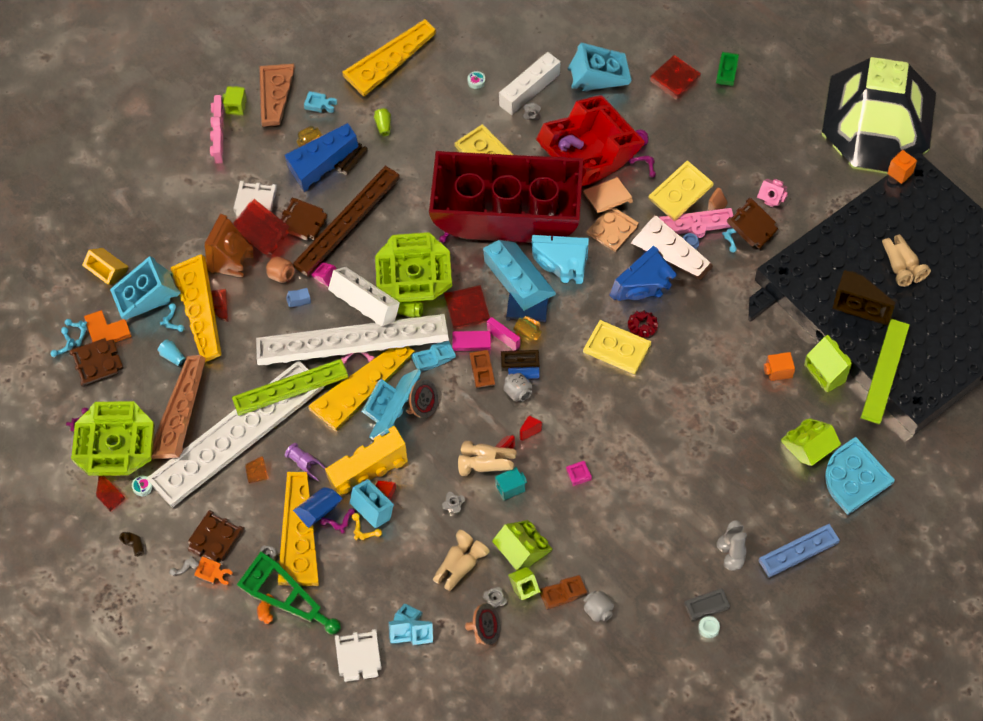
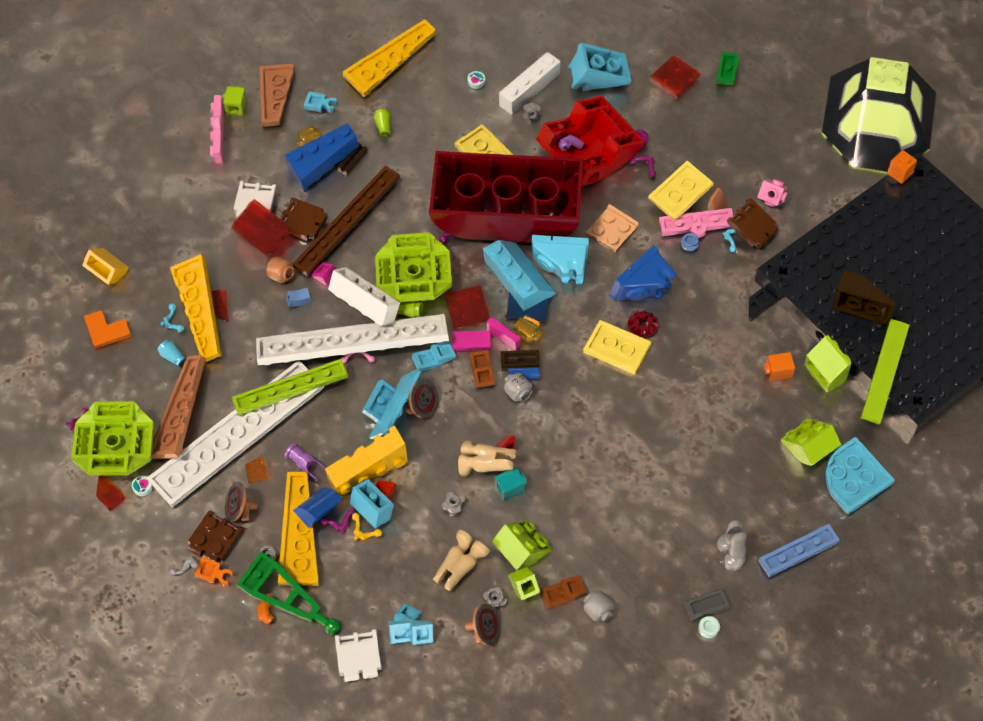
medium azure piece [50,327,76,357] -> none
medium azure piece [65,319,87,347] -> none
reddish brown plate [69,338,124,386] -> none
medium azure piece [110,256,181,320] -> none
dark brown arm [119,532,144,557] -> none
dark orange piece [205,213,253,278] -> none
yellow wing [308,346,415,432] -> none
red slope [520,416,542,441] -> none
dark pink tile [566,461,592,486] -> none
light nougat piece [583,177,633,213] -> none
wedge [630,215,713,280] -> none
tan piece [882,234,931,287] -> none
none -> shield [224,482,258,522]

